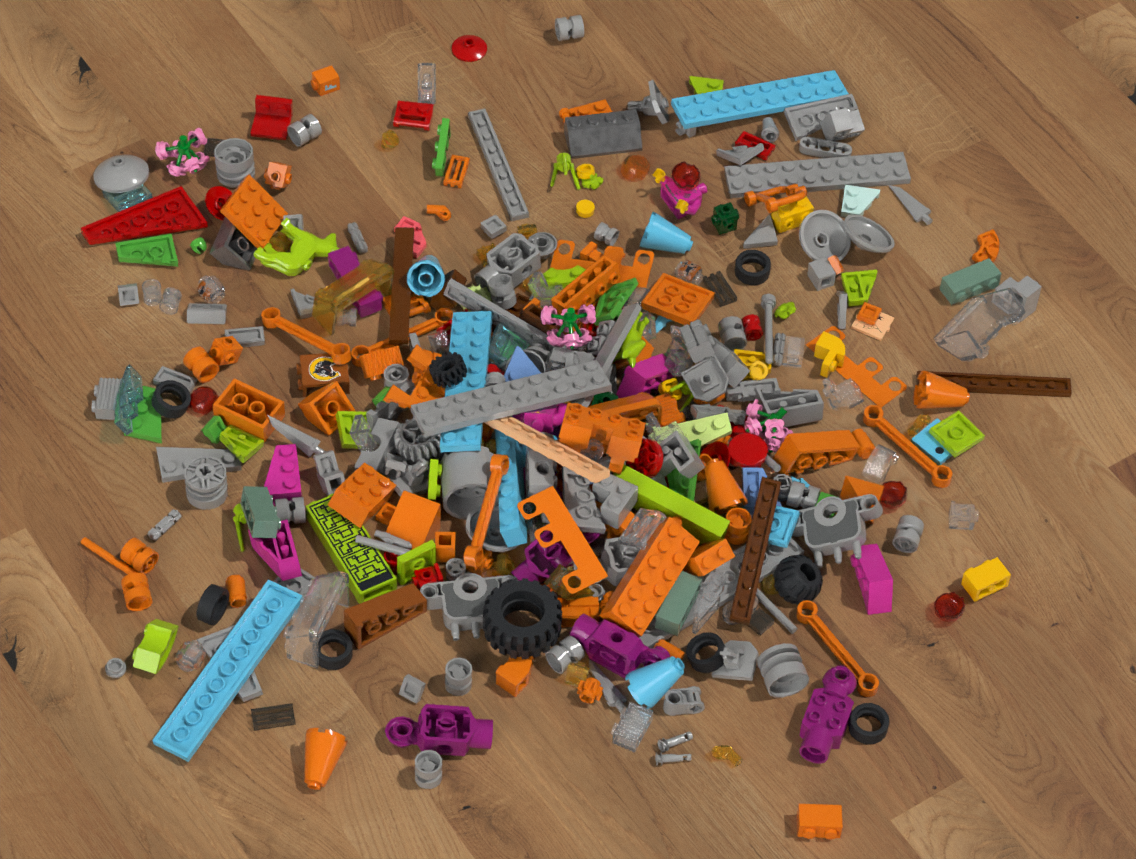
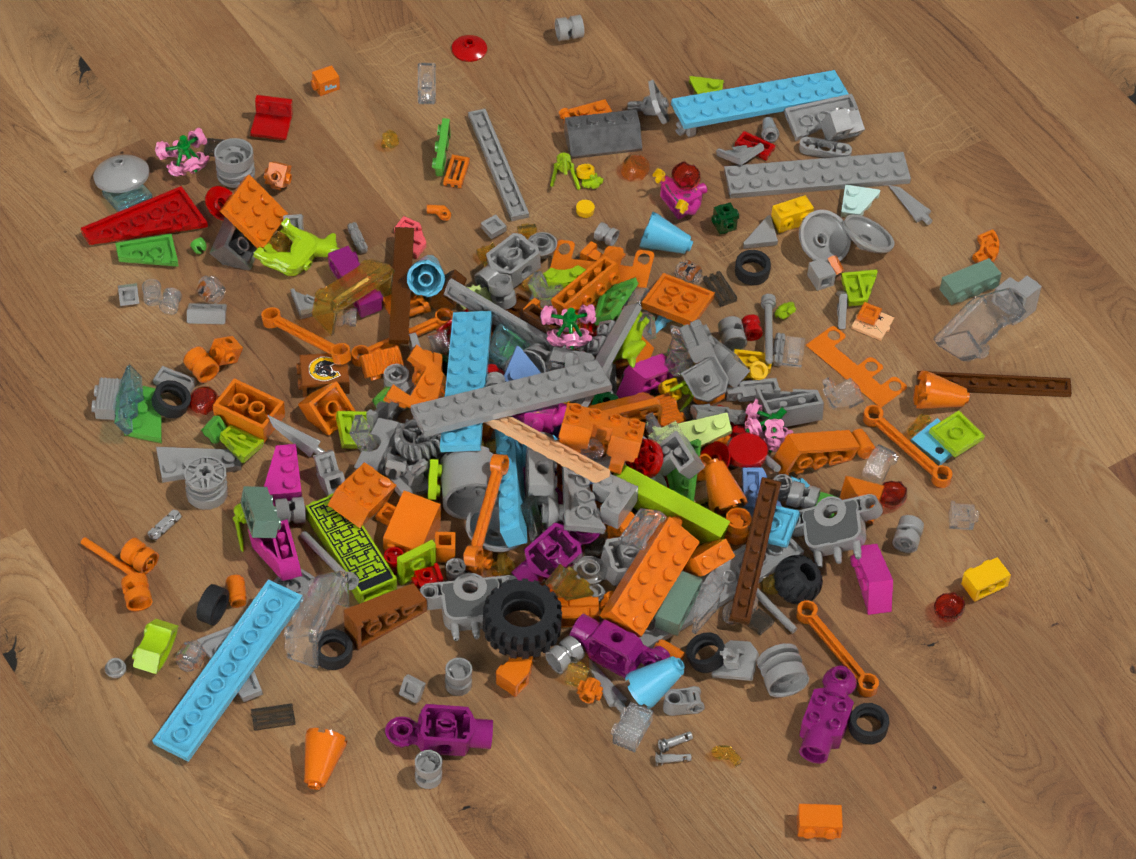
light grey tile [225,326,265,347] -> none
light grey wheel [287,114,322,147] -> none
light grey bar [355,535,410,555] -> none
light grey piece [374,530,412,549] -> none
red plate [393,100,434,131] -> none
black tyre [429,352,467,388] -> none
orange piece [517,486,608,594] -> none
orange bar [744,184,807,213] -> none
yellow brick [814,331,845,378] -> none
none -> light grey piece [300,531,359,590]

